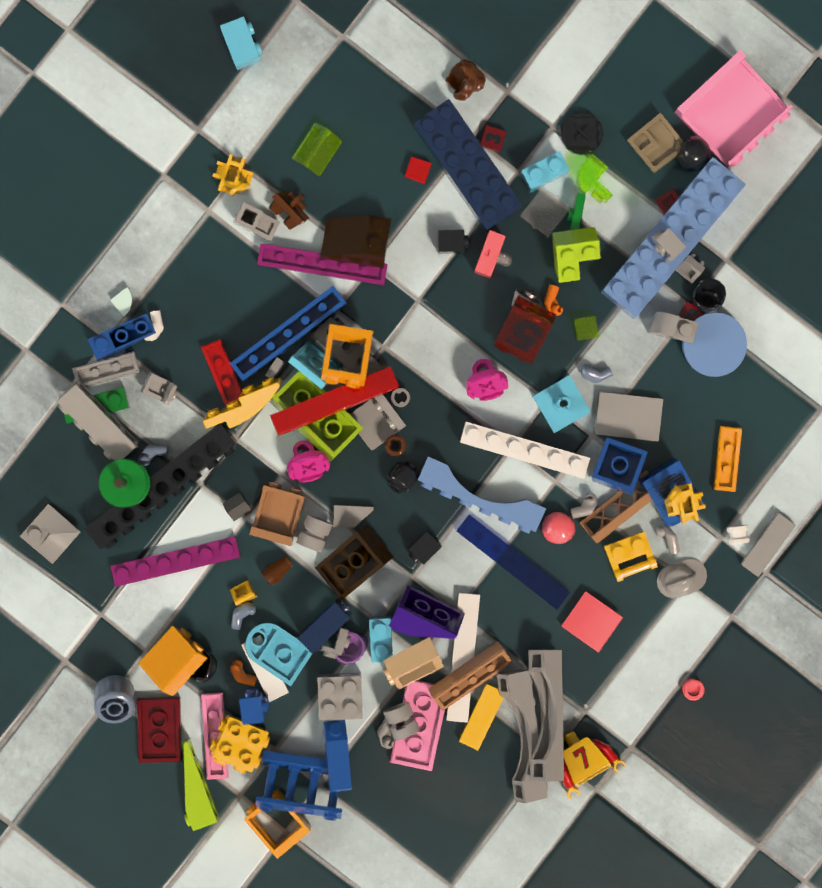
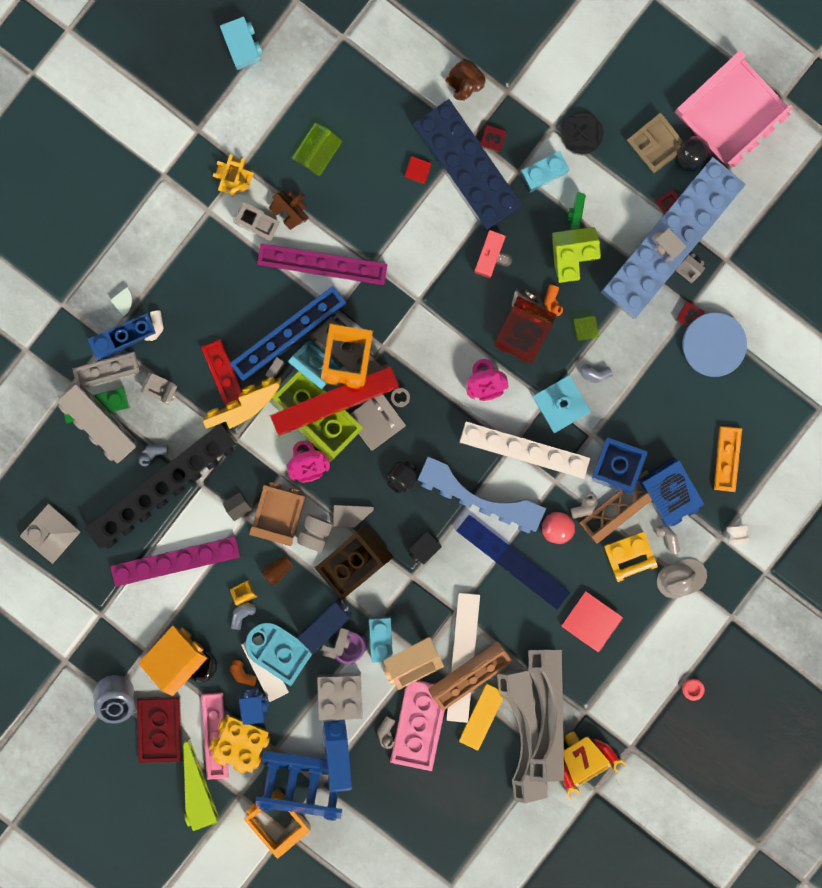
green wheel [99,459,150,507] -> none
dark brown slope [320,215,391,268] -> none
light grey wheel [383,702,420,741] -> none
reddish brown cone [385,435,406,456] -> none
dark purple slope [389,585,465,639] -> none
black brick [438,230,469,254] -> none
clear piece [520,187,570,238] -> none
clear neon green brick [576,154,613,204] -> none
light grey tile [594,392,663,442] -> none
light grey brick [648,312,699,344] -> none
yellow piece [664,483,706,524] -> none
black hair [692,278,726,313] -> none
light grey tile [740,513,796,577] -> none

